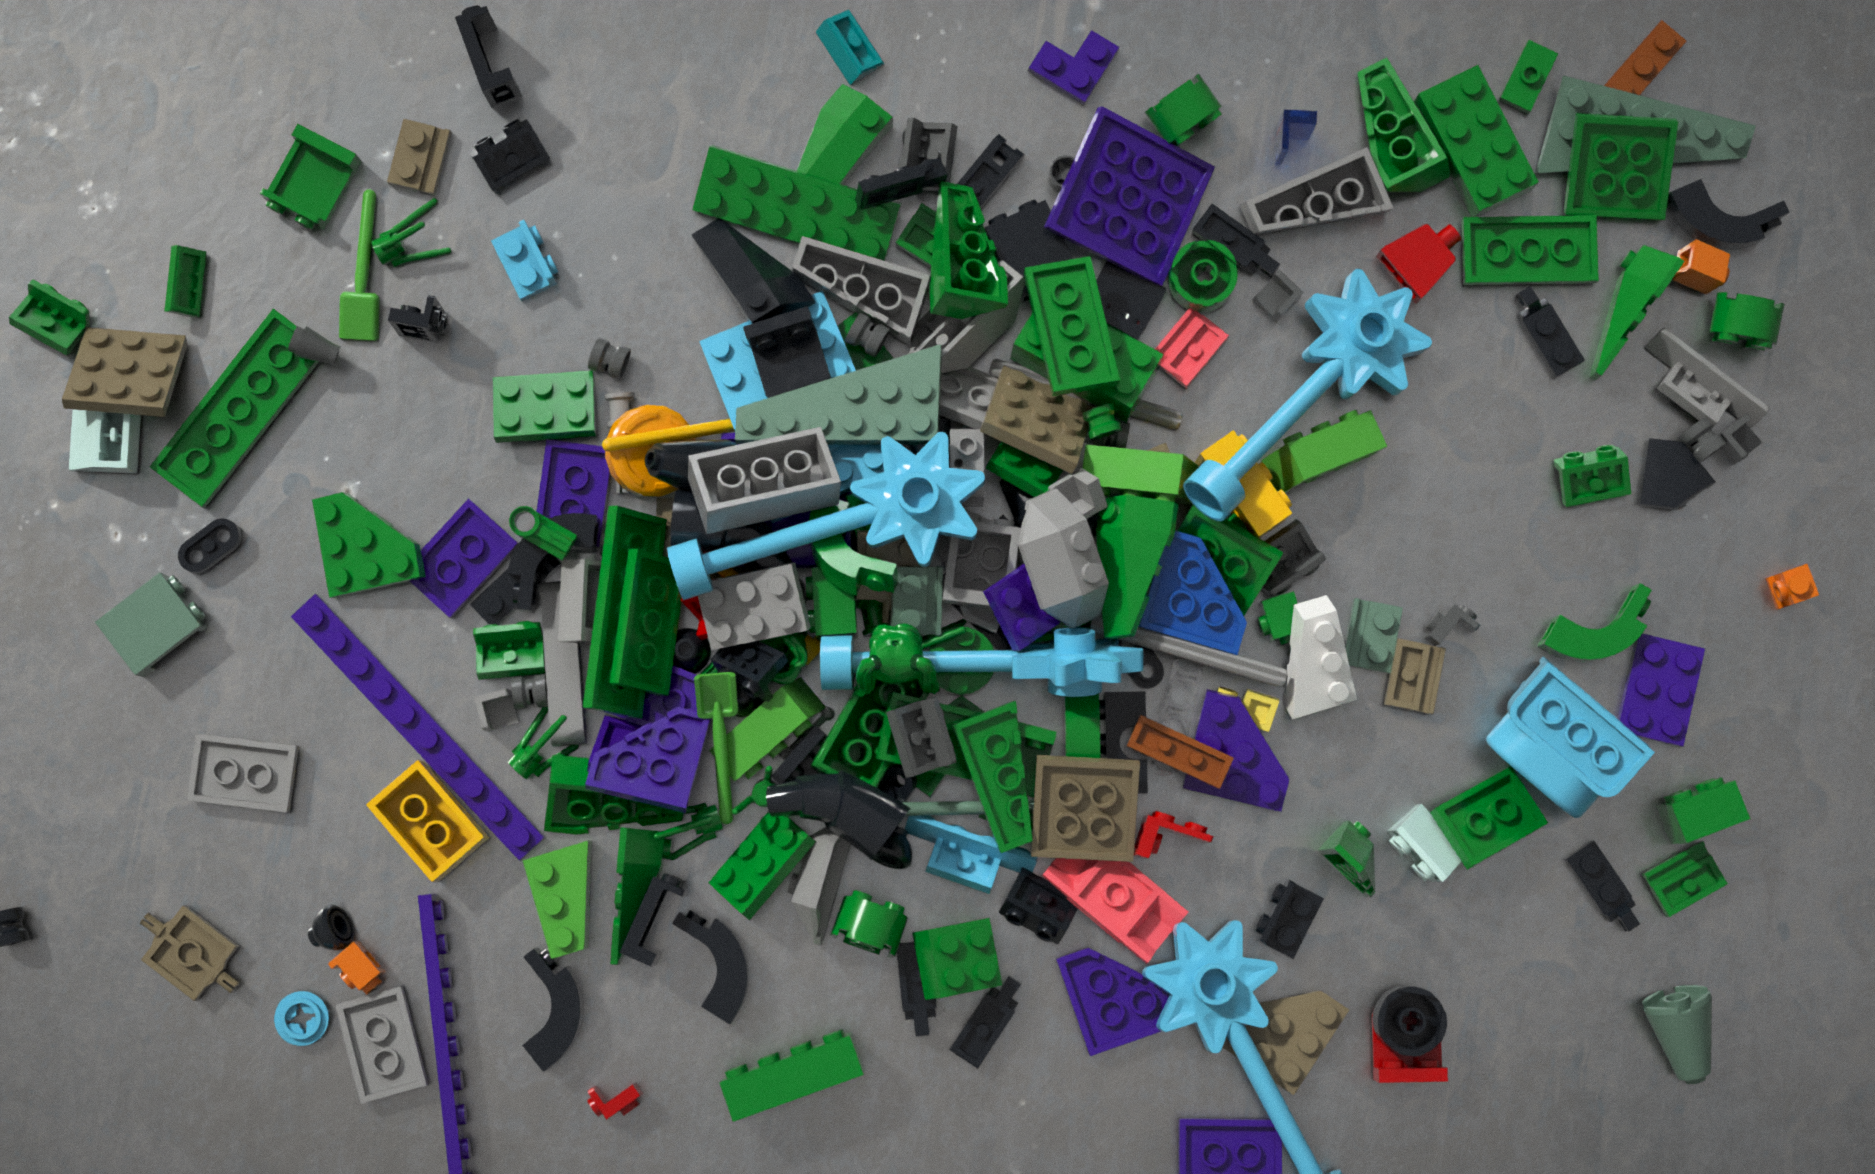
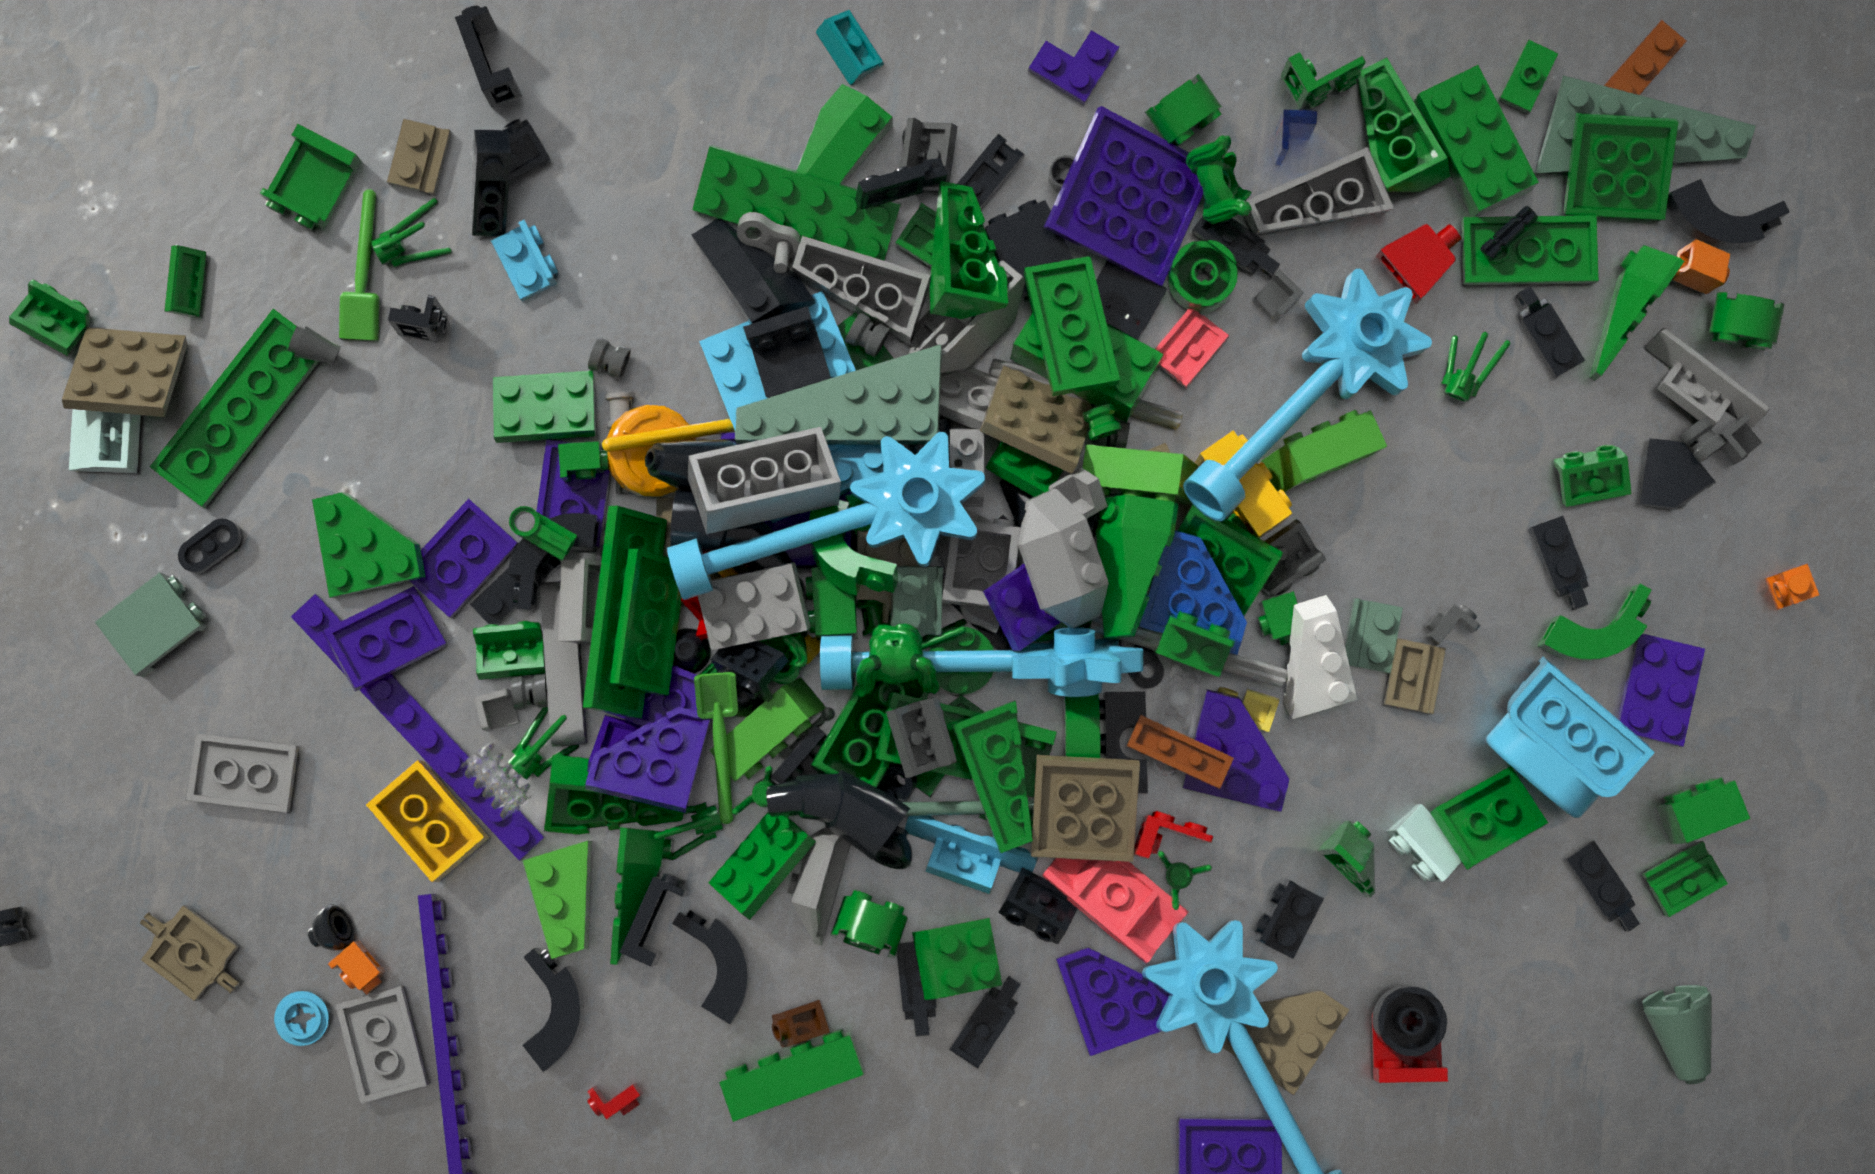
none -> dark purple plate [323,586,446,692]
none -> clear piece [460,743,531,820]
none -> black slope [472,130,511,236]
none -> green brick [558,441,609,482]
none -> light grey piece [737,212,801,273]
none -> reddish brown bracket [772,1000,830,1048]
none -> green bracket [1156,611,1235,678]
none -> green plant [1158,851,1212,910]
none -> green hair [1186,135,1252,224]
none -> green bracket [1280,52,1366,109]
none -> green plant [1441,332,1510,402]
none -> black axle [1480,206,1538,261]
none -> black hinge [1530,516,1589,611]

